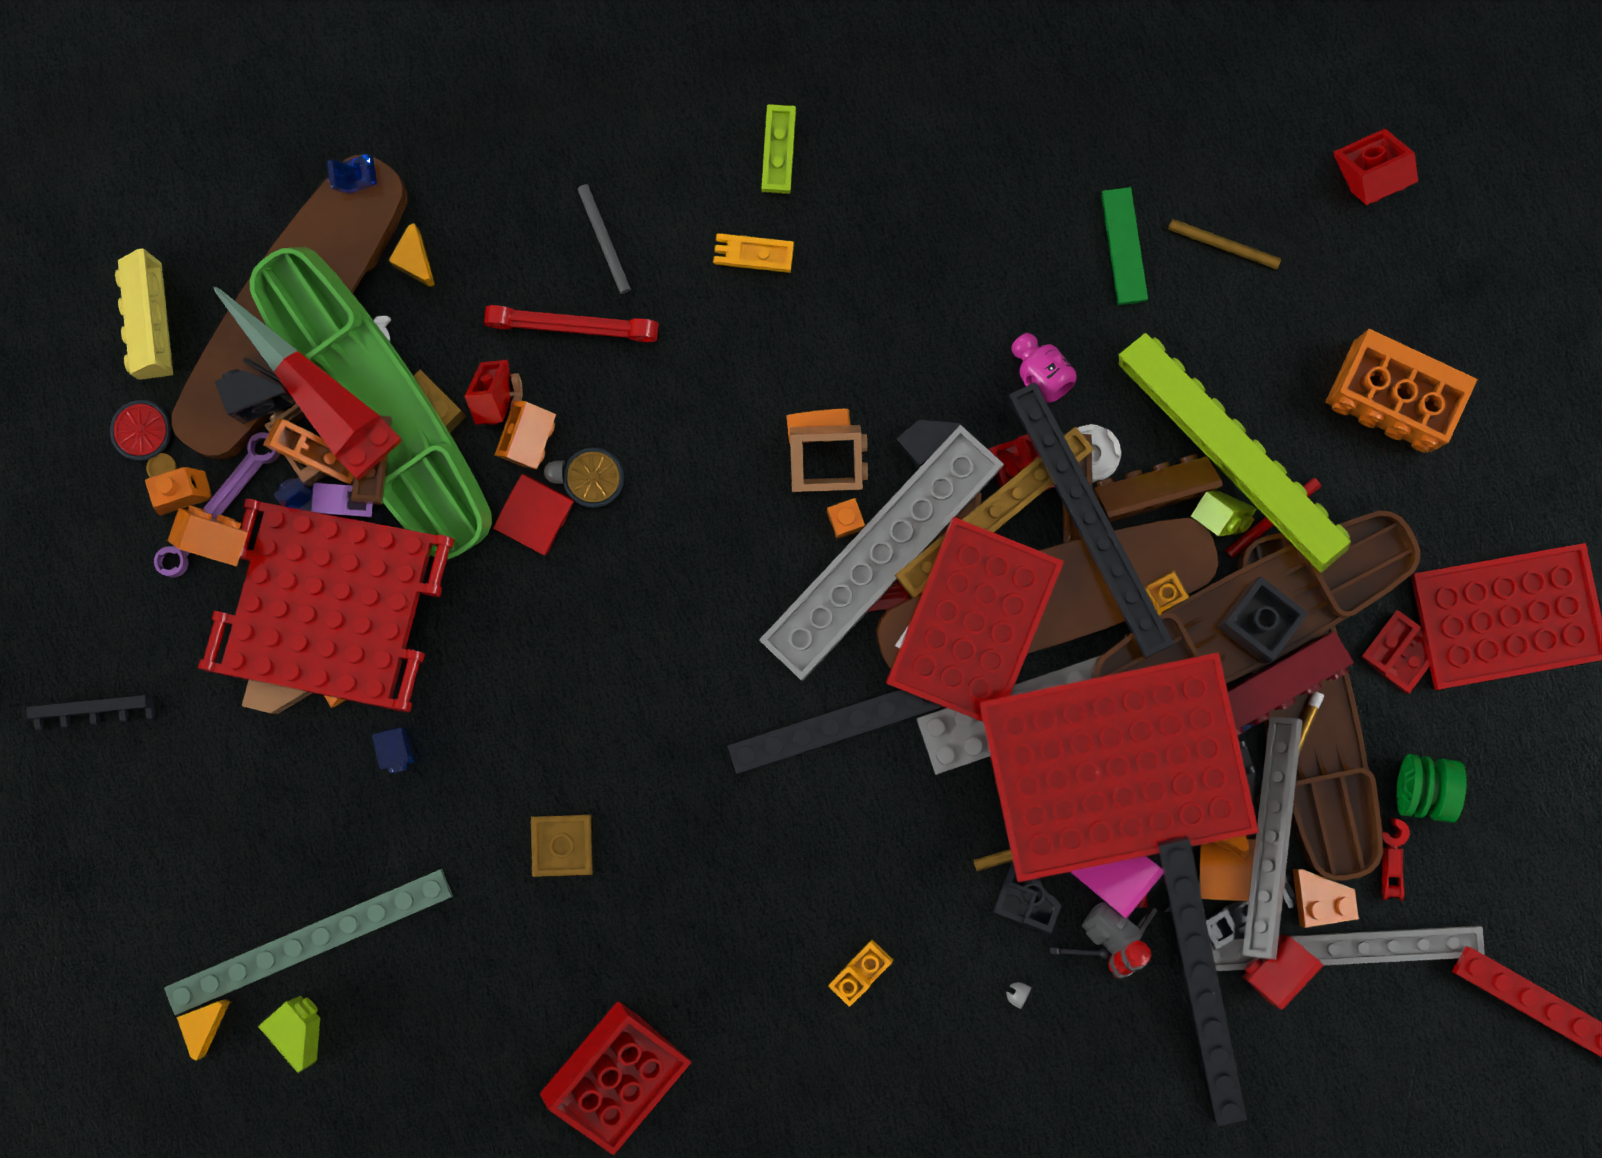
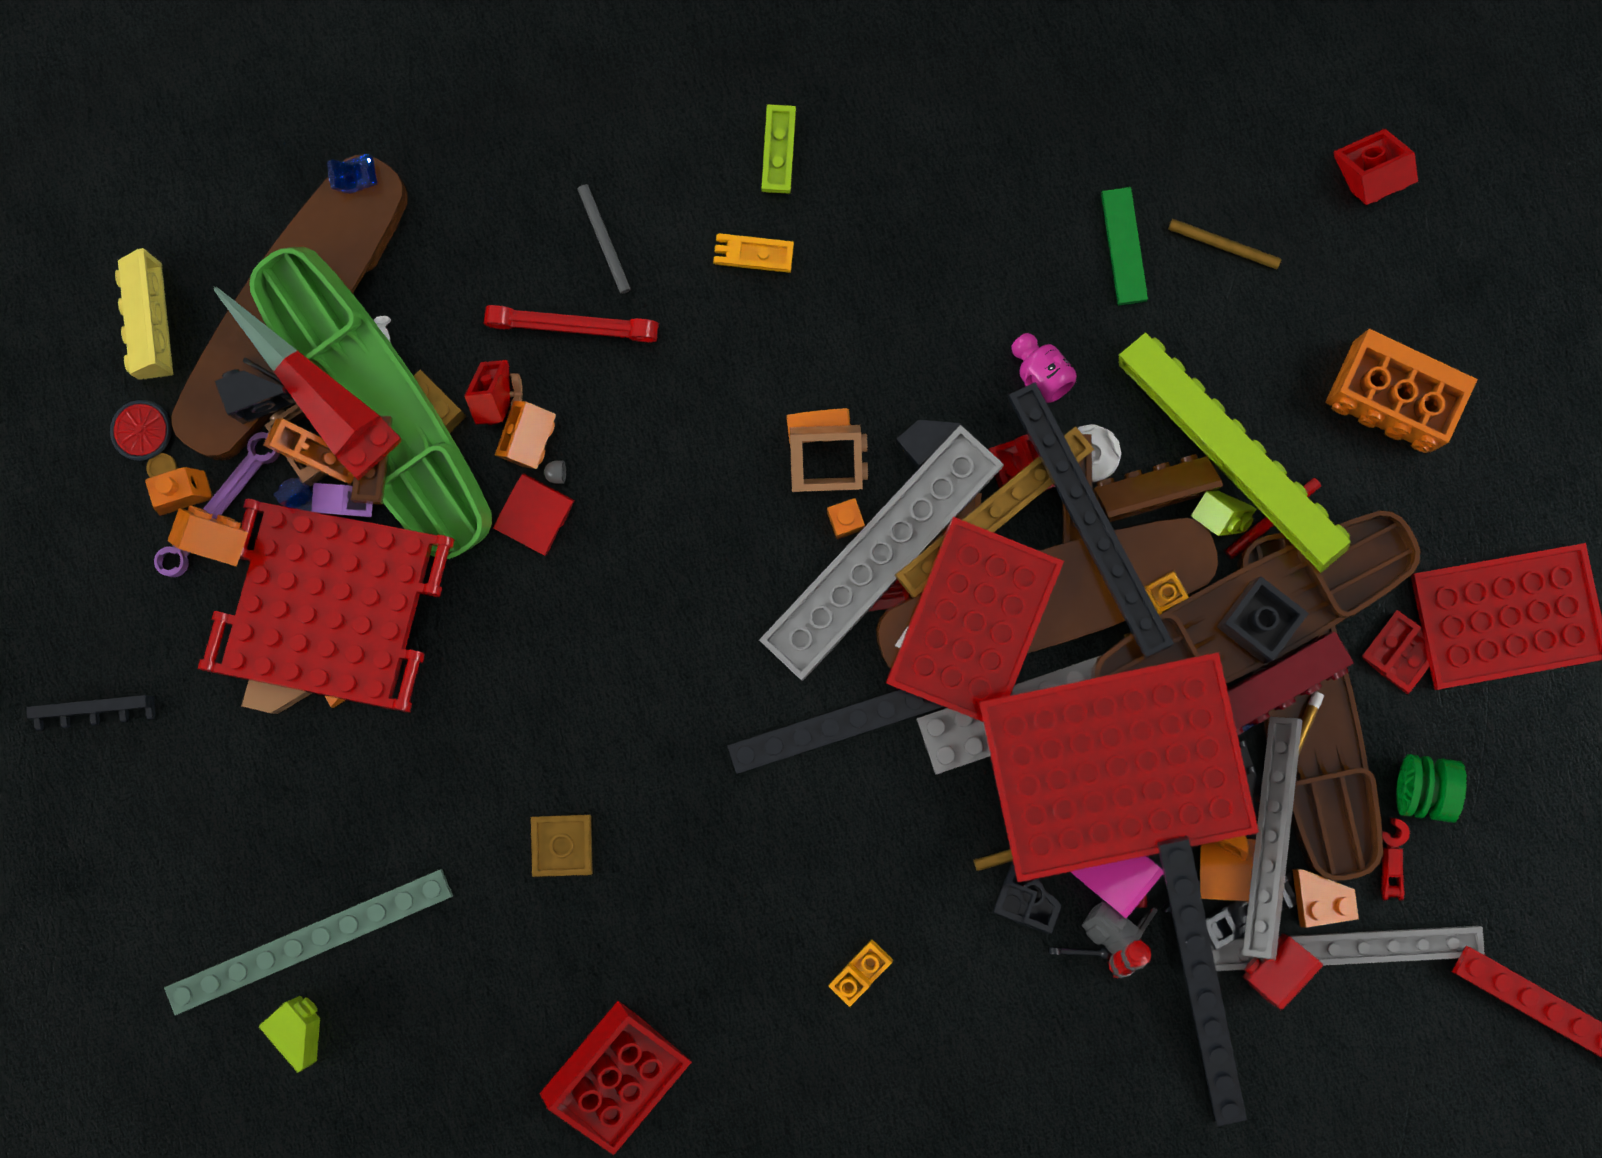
light orange slope [177,999,231,1060] -> none
clear blue brick [372,728,414,774] -> none
light orange slope [388,224,435,287] -> none
pearl gold wheel [563,448,624,508] -> none
light grey hinge [1006,982,1032,1009] -> none

